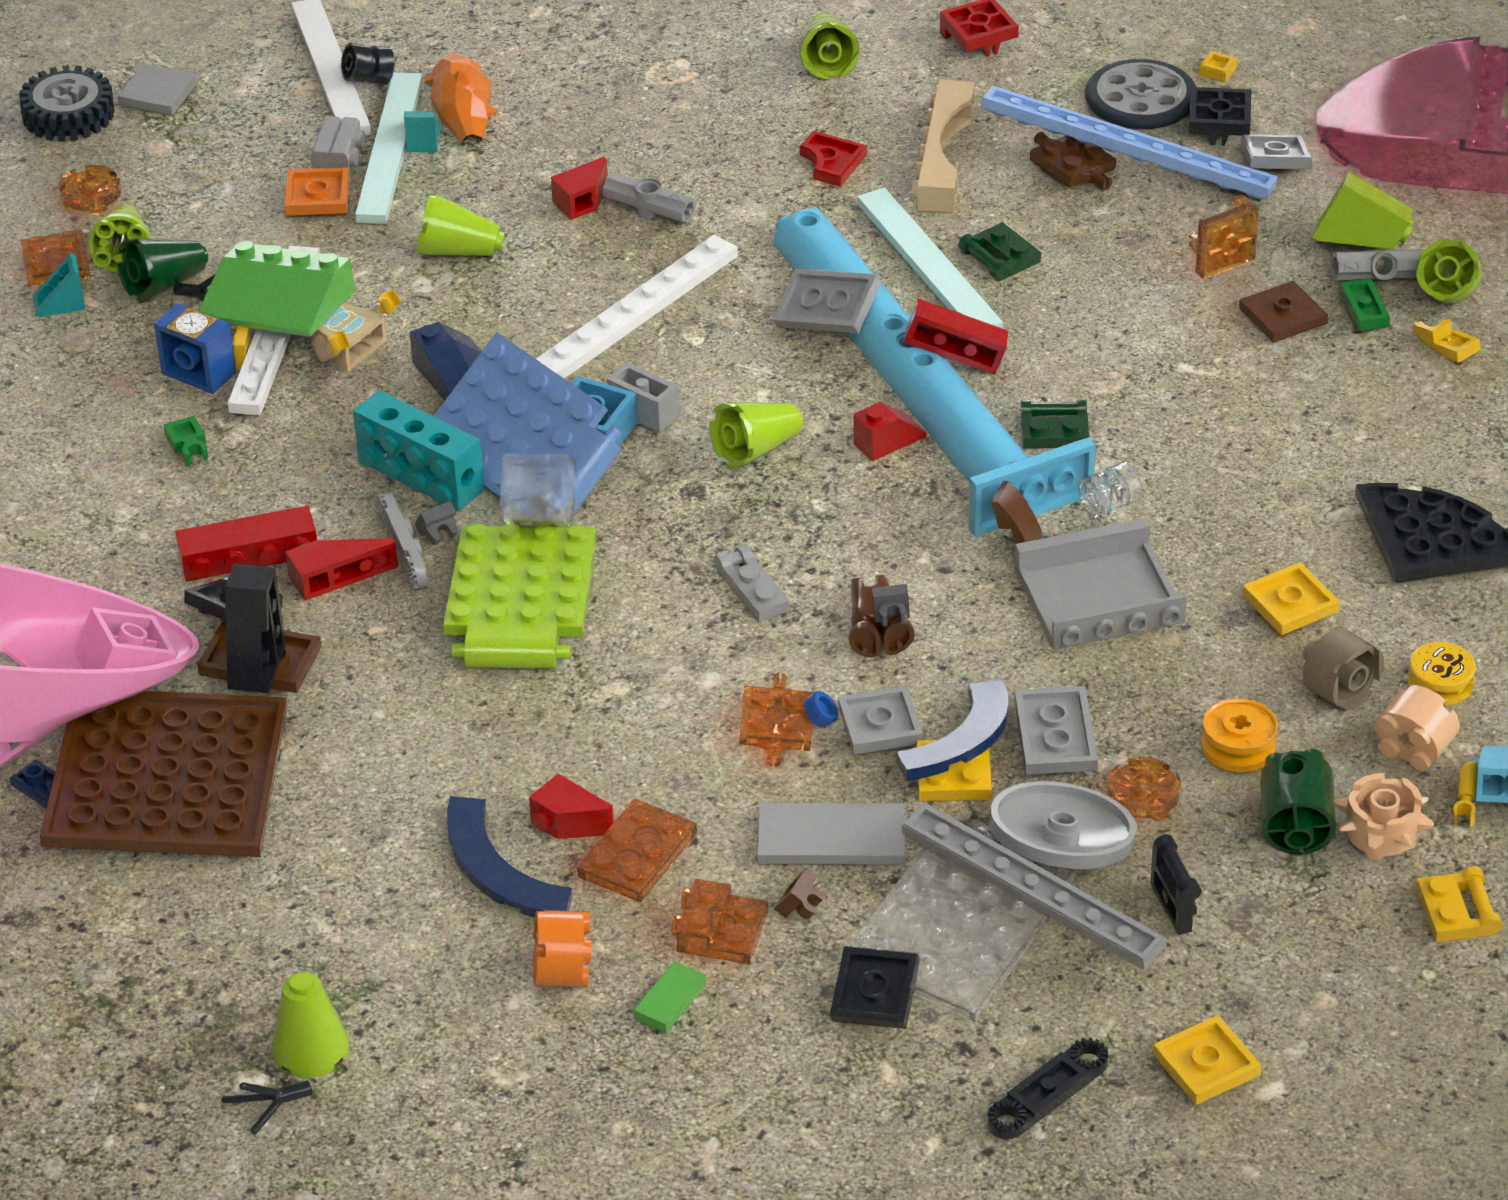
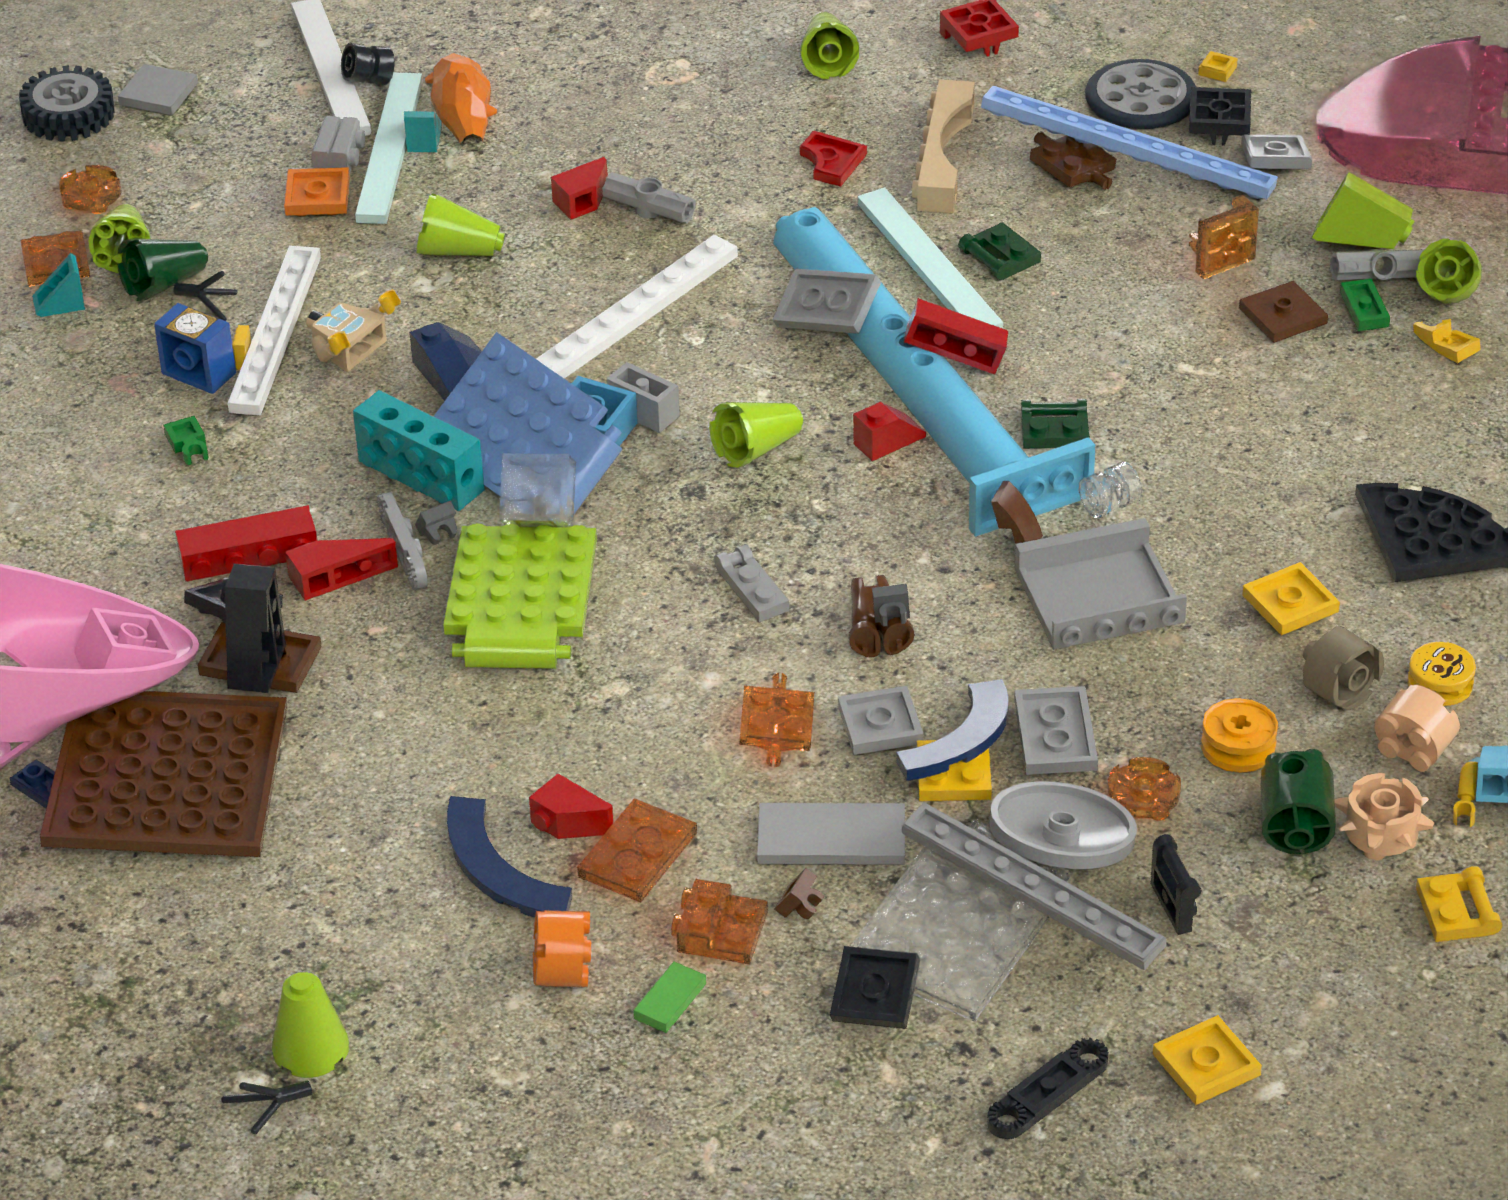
bright green slope [199,241,355,337] -> none
blue tile [804,691,838,728] -> none

